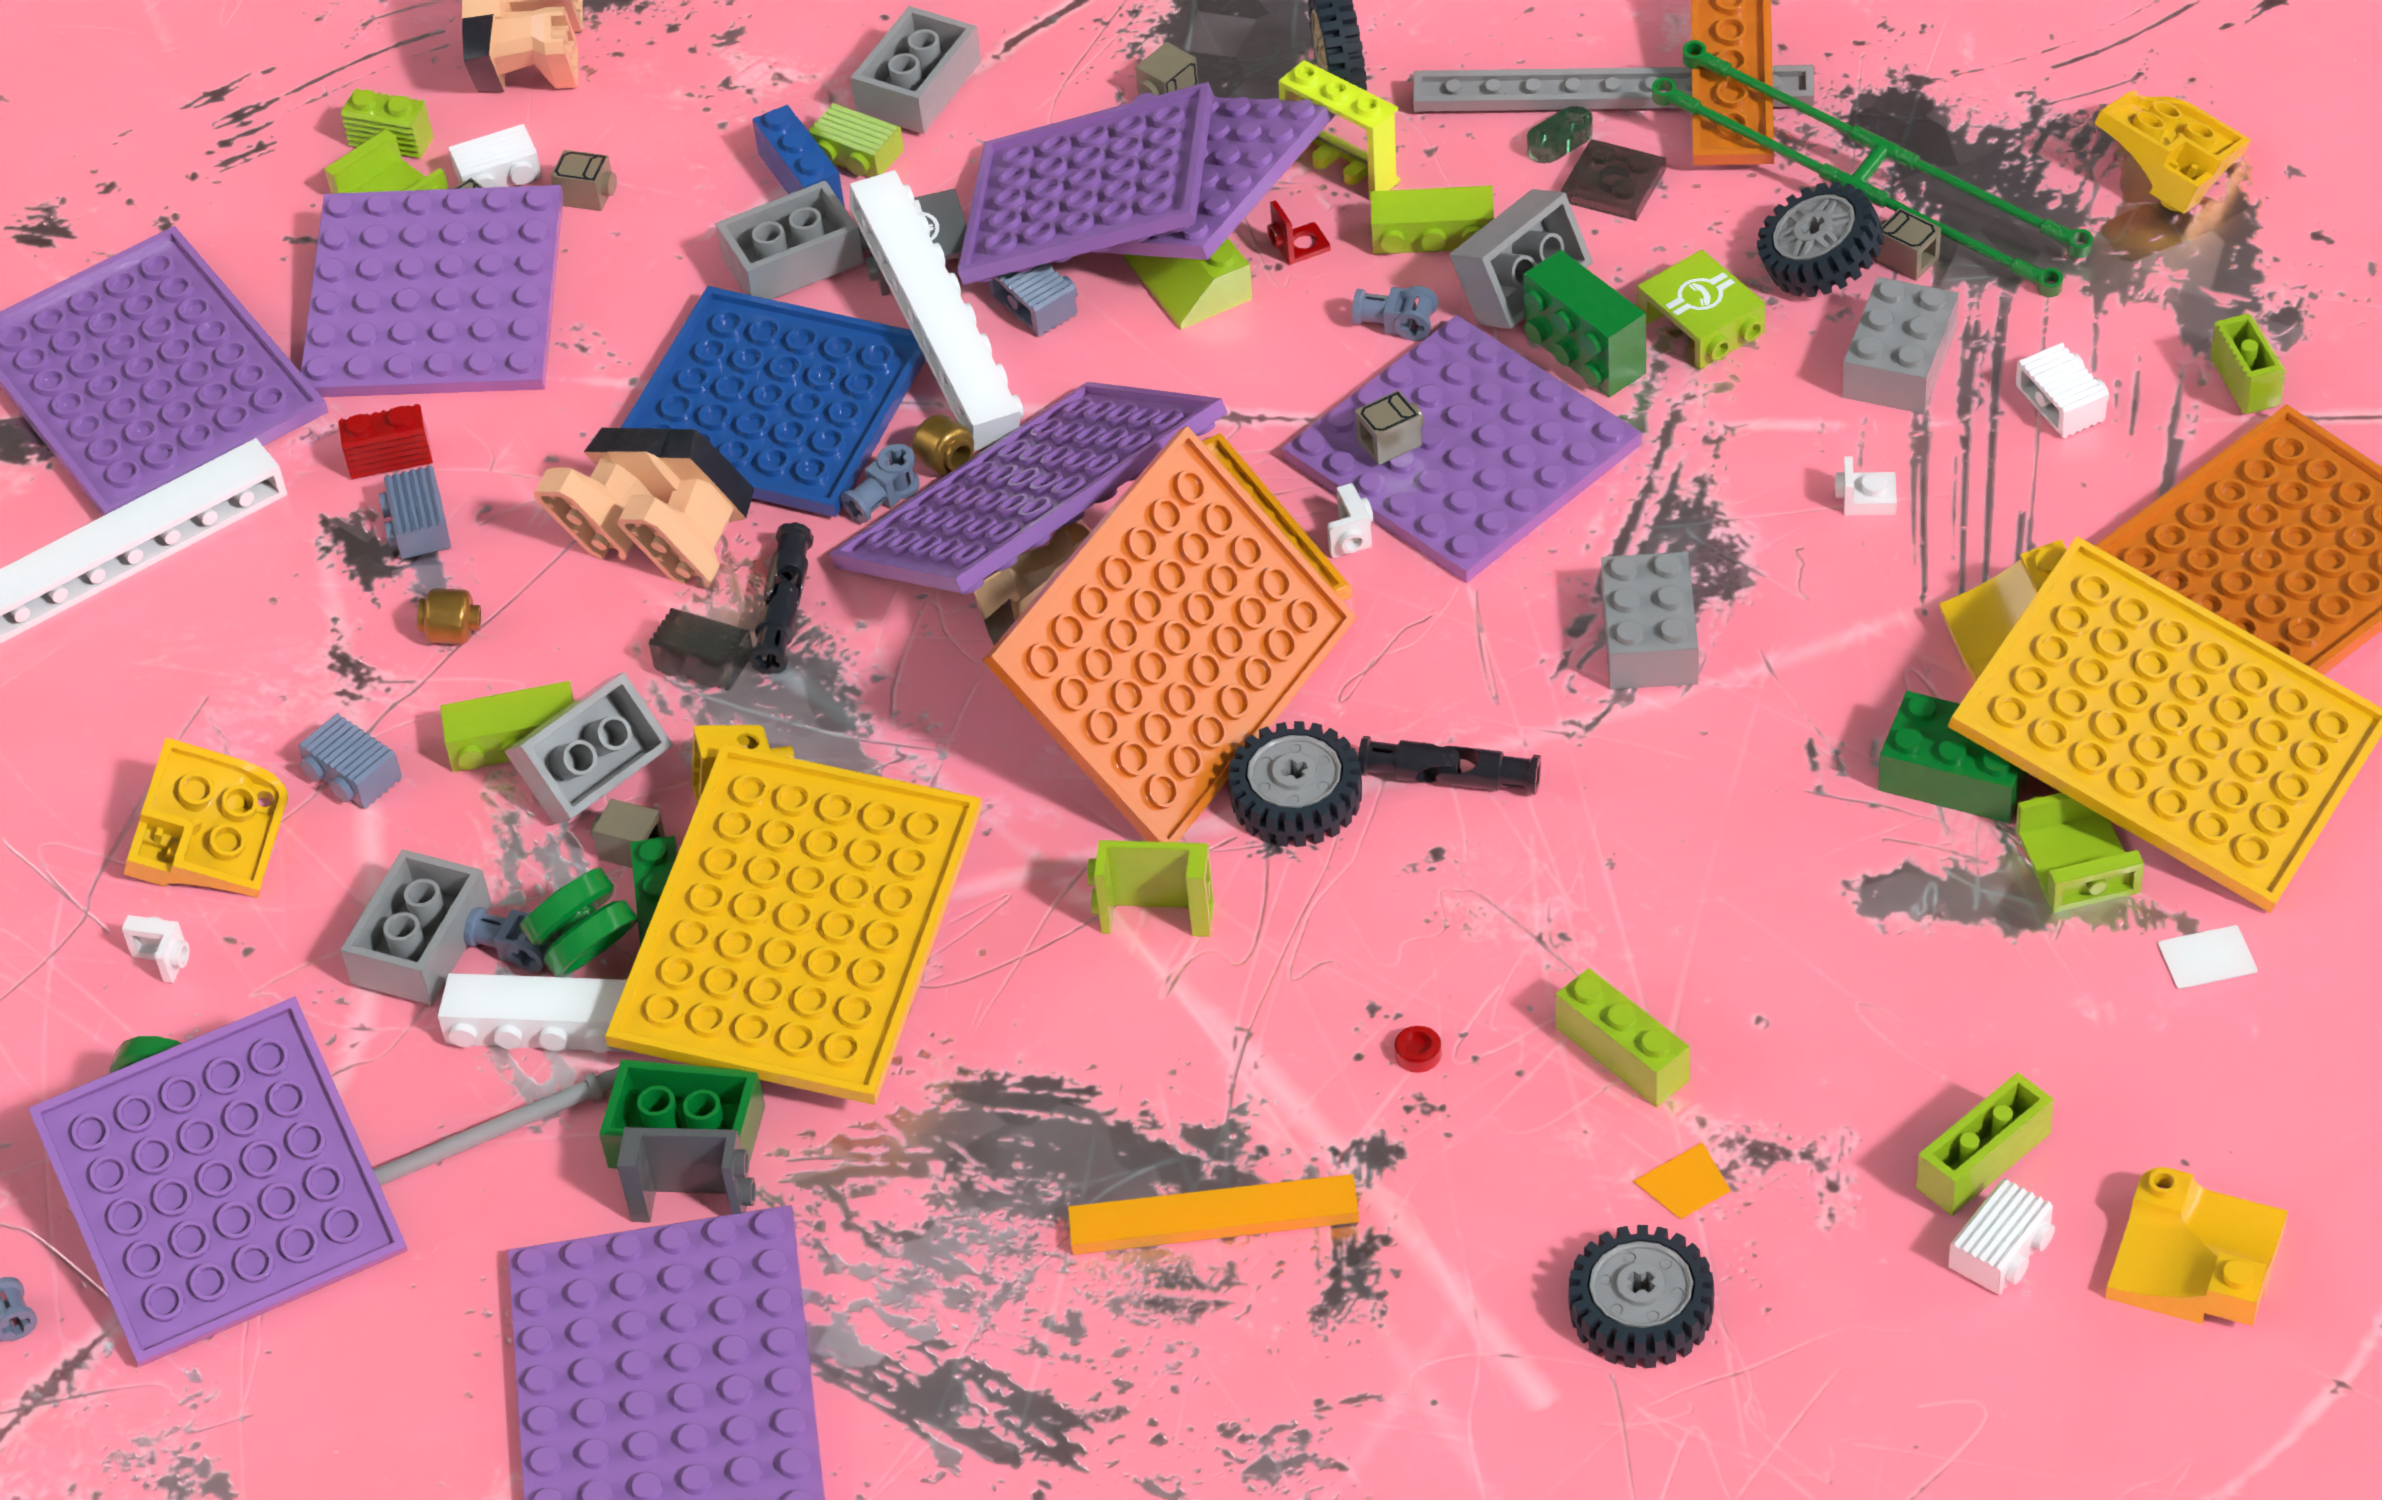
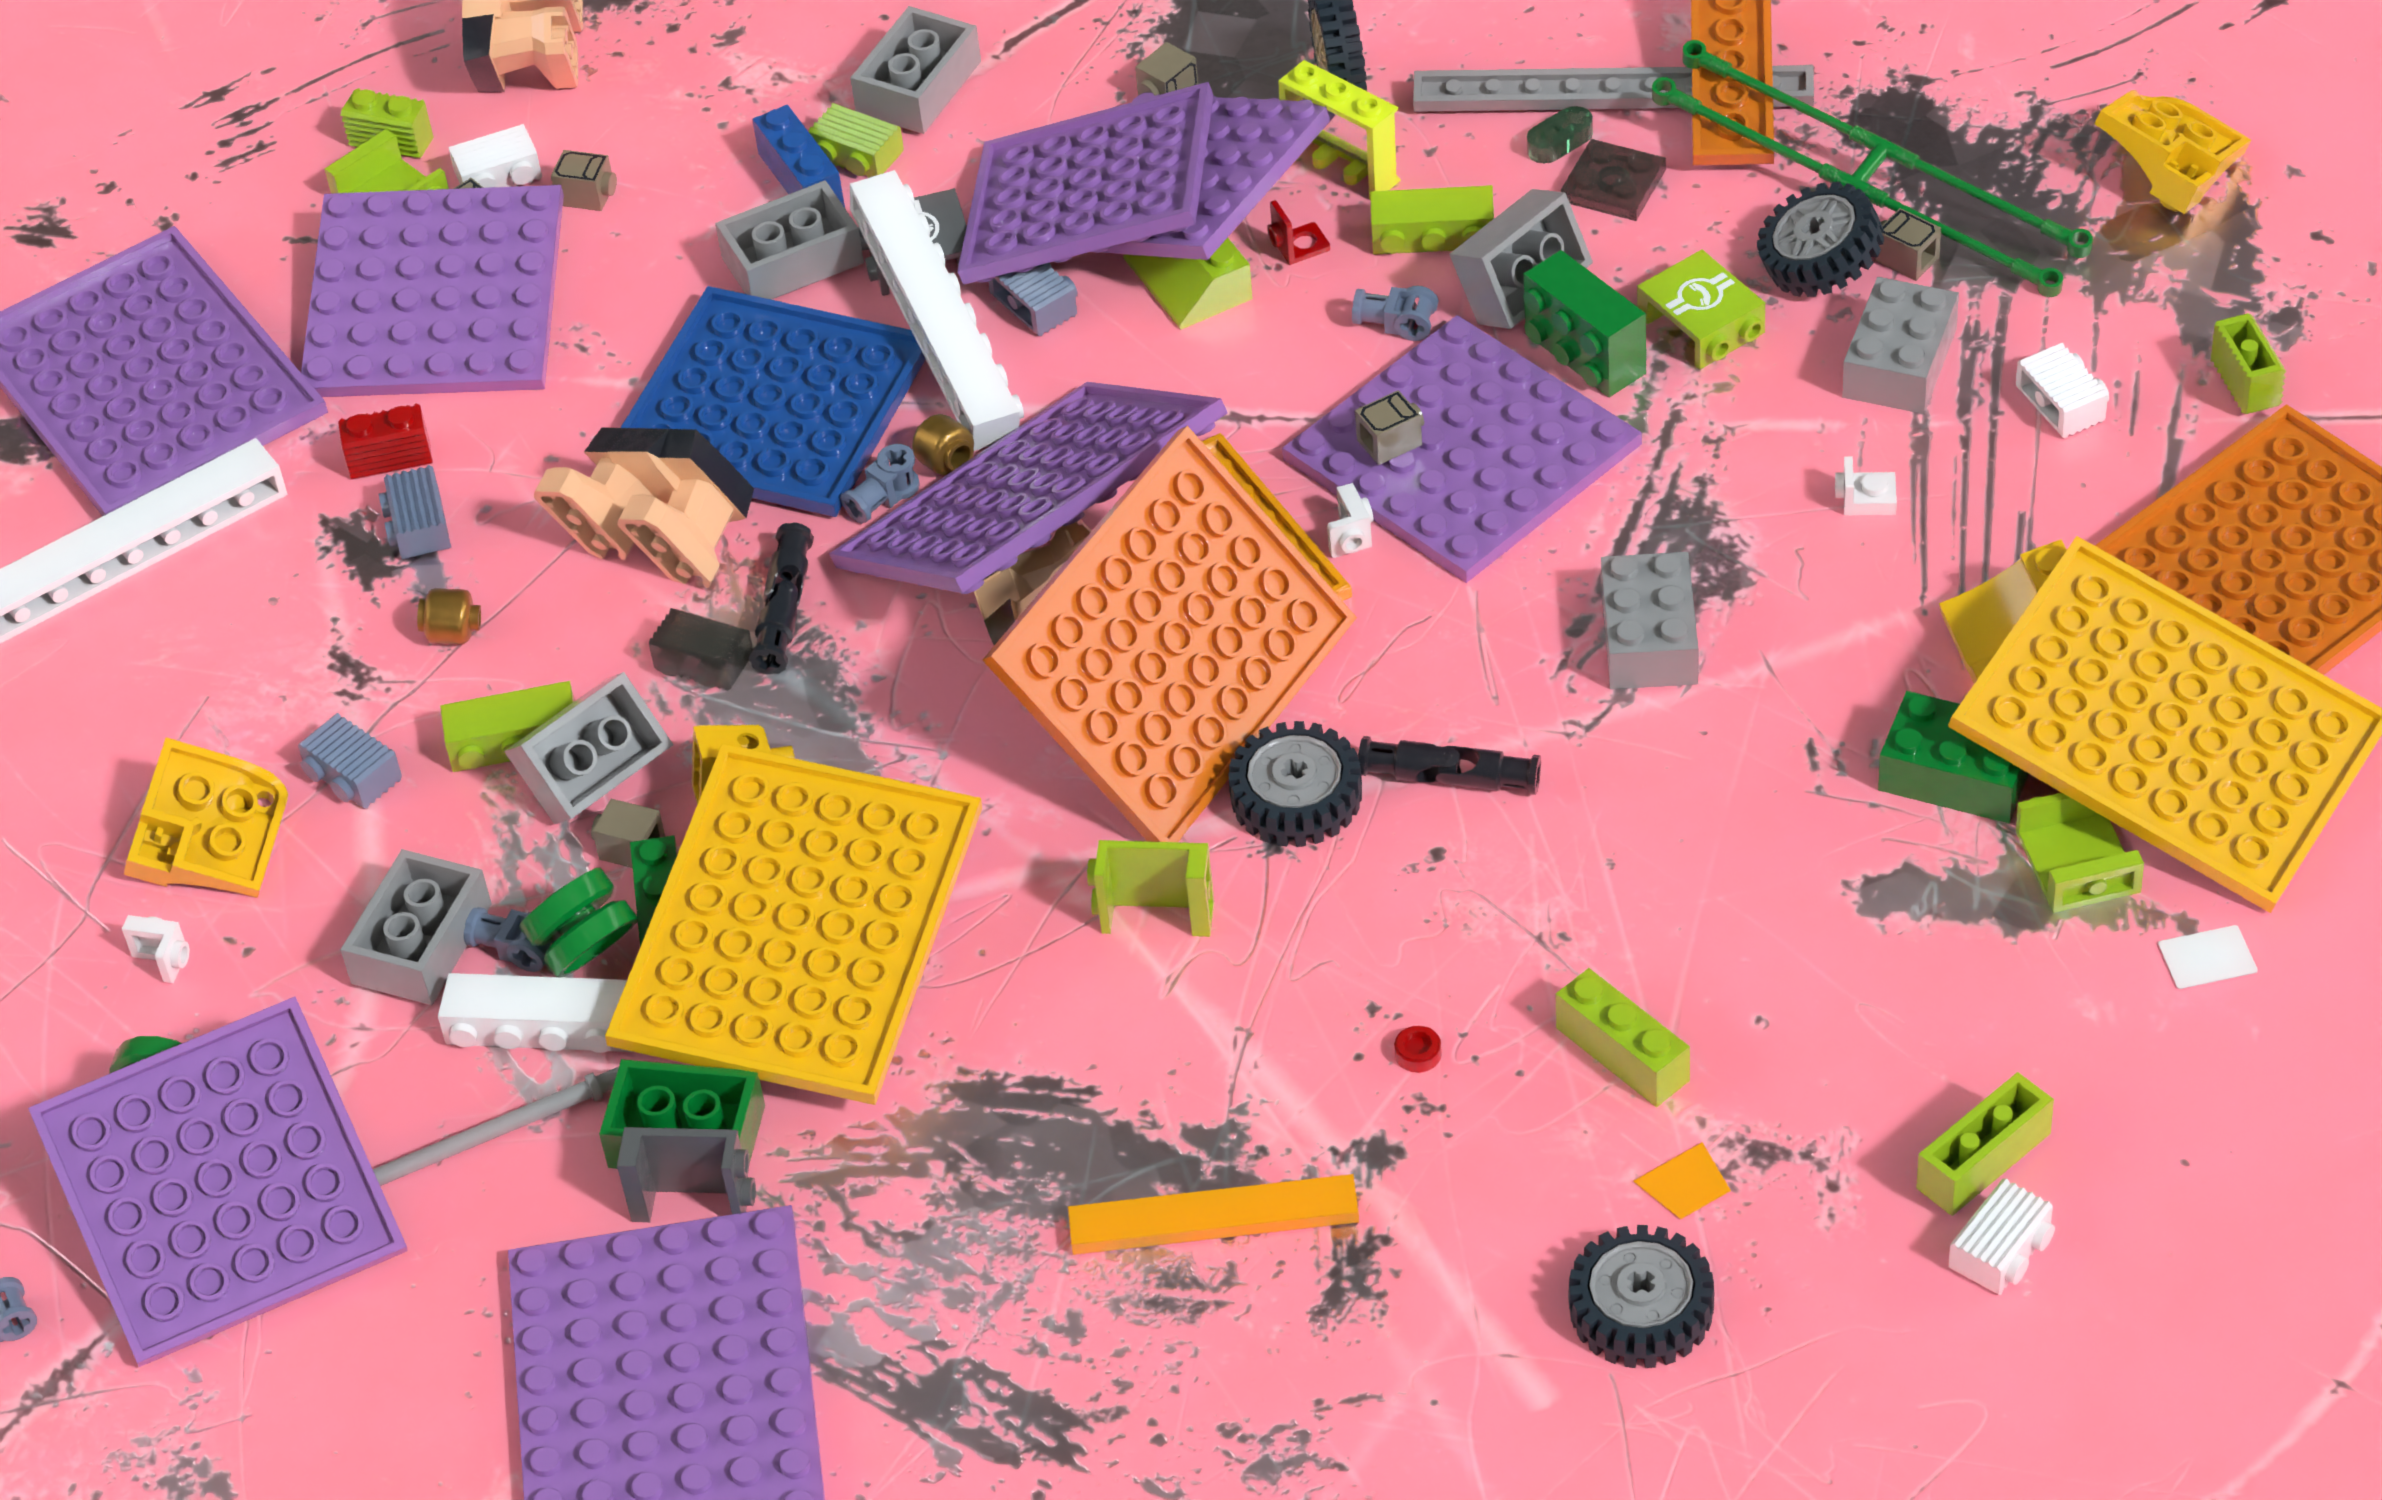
yellow slope [2105,1167,2288,1326] -> none

